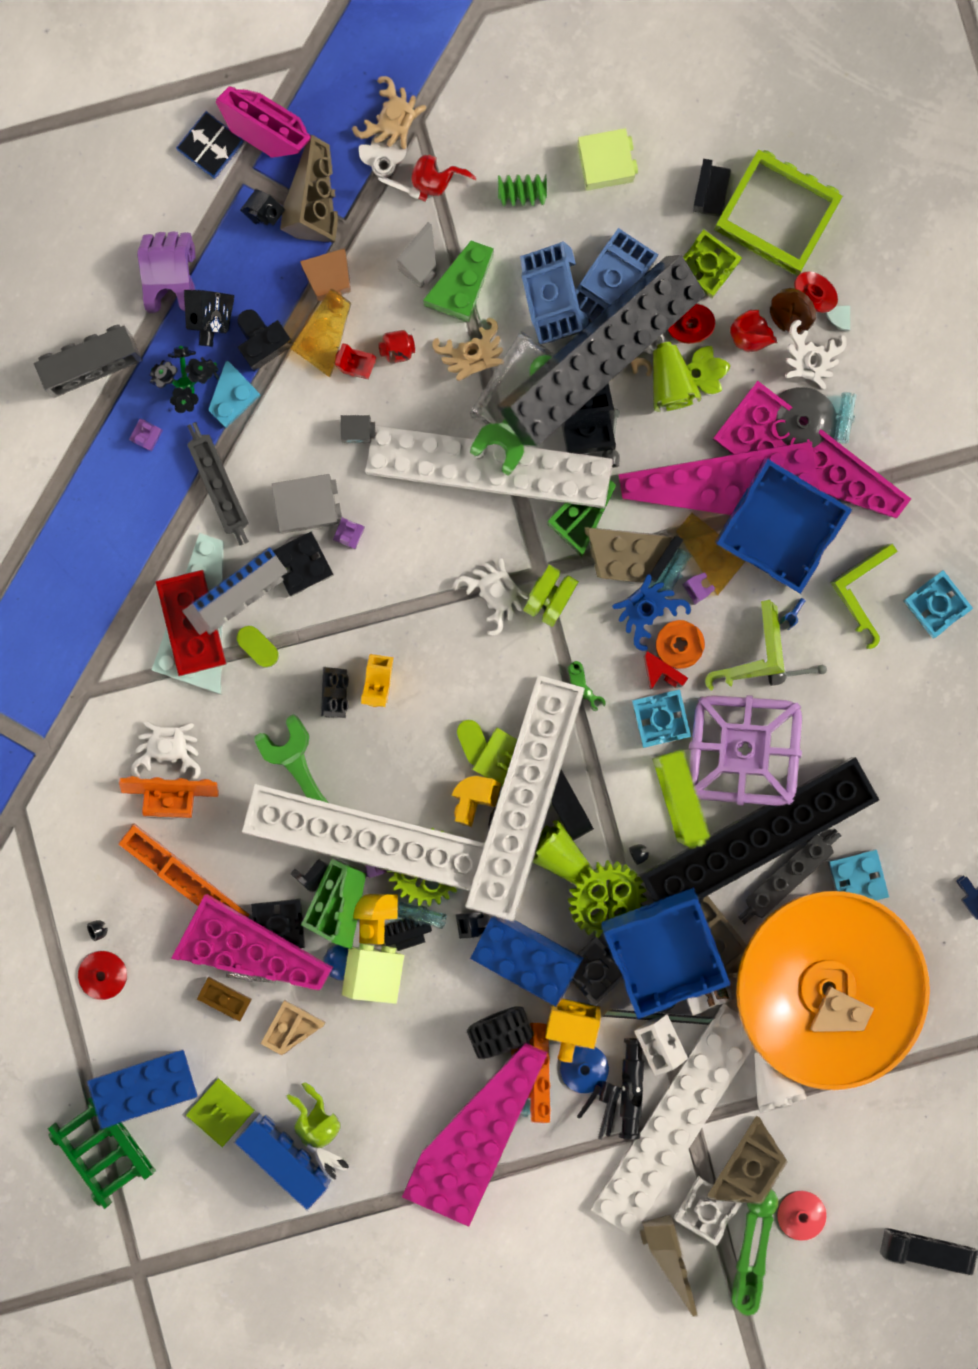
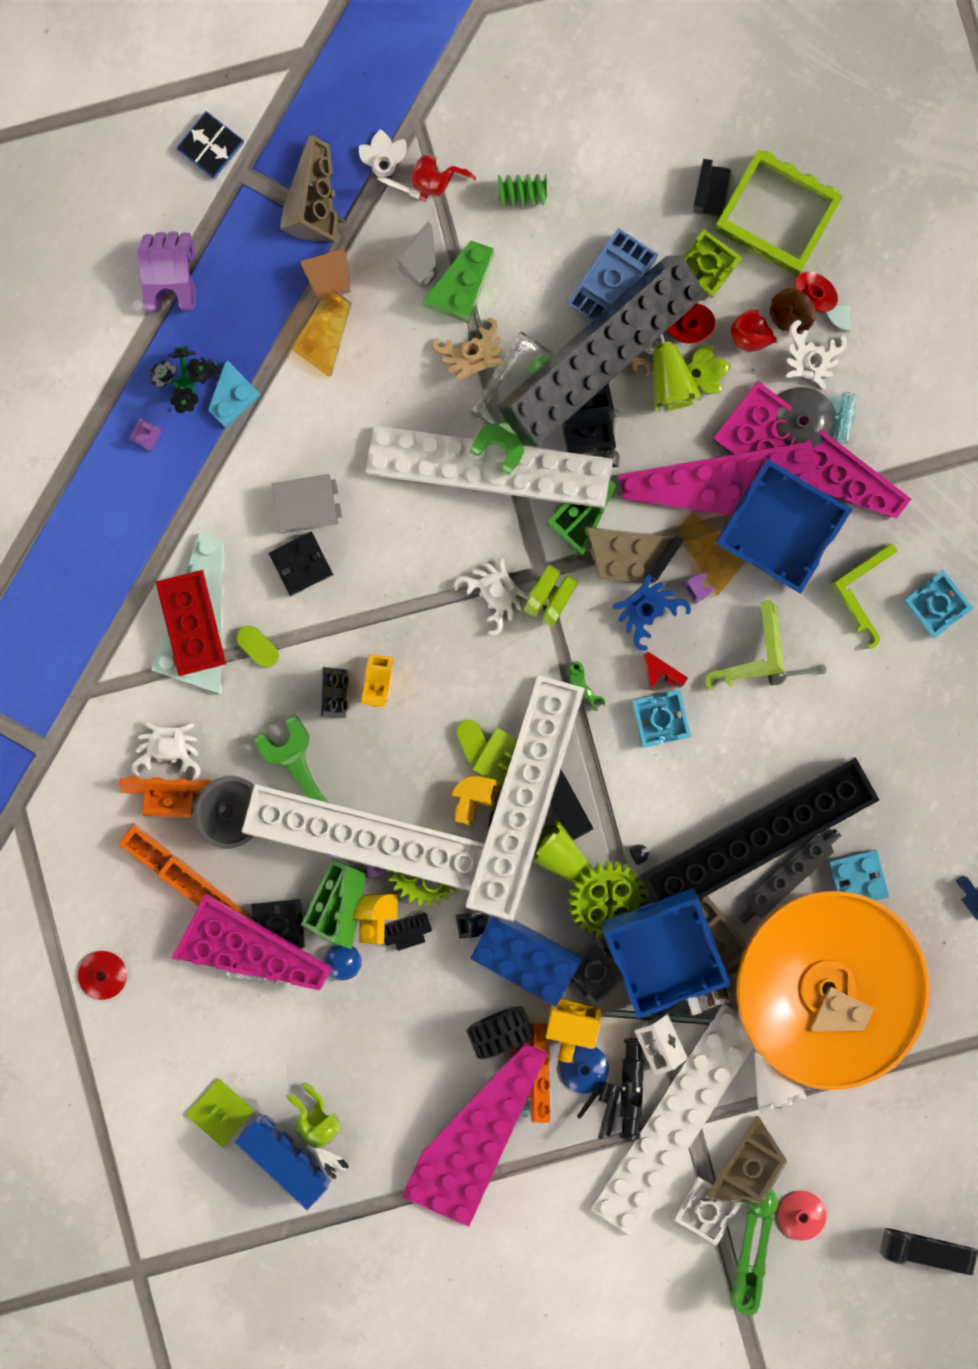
dark grey brick [34,325,143,398] -> none
green fence [48,1097,156,1209] -> none
blue brick [86,1049,198,1129] -> none
black hinge [87,920,108,941] -> none
light grey brick [183,548,288,634] -> none
black torso [184,290,235,347] -> none
dark grey plate [187,422,249,546] -> none
pearl gold plate [197,977,252,1022] -> none
dark pink wedge [216,86,311,157] -> none
black brick [237,309,294,372] -> none
black window [240,189,286,226] -> none
tan wing [261,1000,326,1055] -> none
black tile [291,859,328,892] -> none
medium lavender tile [333,517,365,550] -> none
red bracket [335,343,377,380] -> none
dark grey brick [341,415,376,443] -> none
yellowish green piece [341,943,404,1004] -> none
tan animal [352,76,426,149] -> none
red head [378,330,415,363] -> none
clear light blue pin [397,902,447,929] -> none
medium blue plate [520,241,589,345] -> none
yellowish green piece [577,128,638,191] -> none
dark tan wedge [639,1215,698,1317] -> none
lime window [652,750,710,848] -> none
orange plate [655,620,705,669] -> none
clear light blue pin [658,548,692,598] -> none
lavender plate [689,695,802,806] -> none
blue hand [779,598,806,630] -> none
none -> dark grey dish [194,776,254,849]

